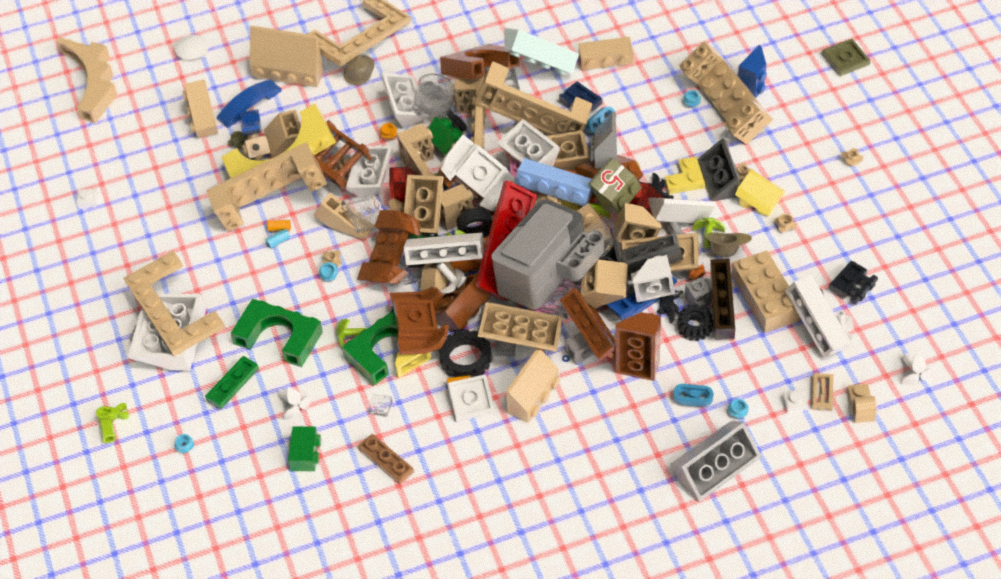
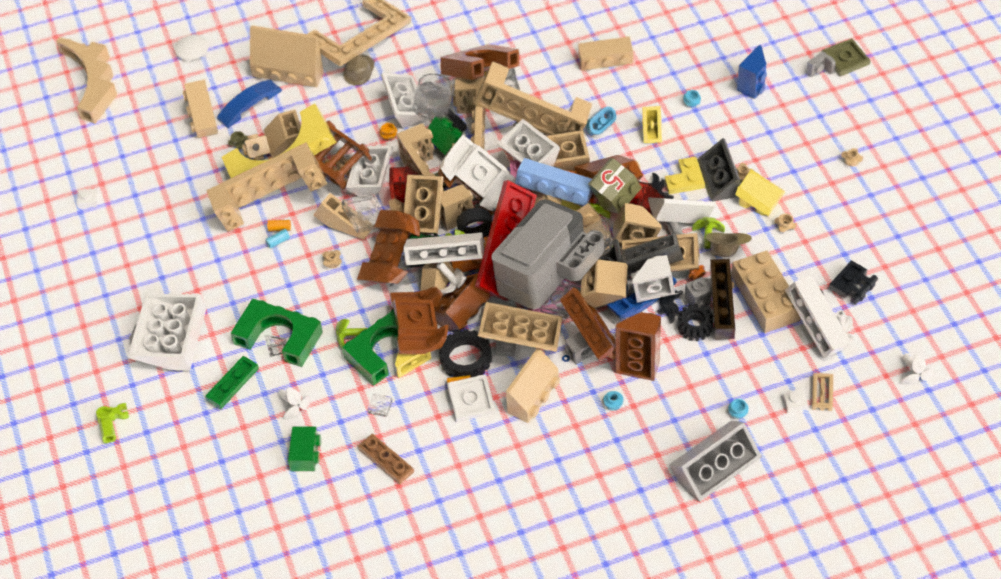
tan plate [123,250,225,356] -> none
medium azure plate [174,434,194,453] -> none
blue slope [241,109,262,136] -> none
medium azure plate [319,262,338,281] -> none
light aqua slope [504,28,579,75] -> none
dark blue plate [559,81,603,113] -> none
light grey slope [591,112,617,168] -> none
dark azure plate [673,384,714,407] -> none
tan plate [678,41,773,144] -> none
tan plate [847,383,877,423] -> none
none -> clear slope [264,335,287,357]
none -> medium azure plate [604,391,624,410]
none -> light yellow slope [642,106,662,143]
none -> light grey bracket [806,52,835,77]

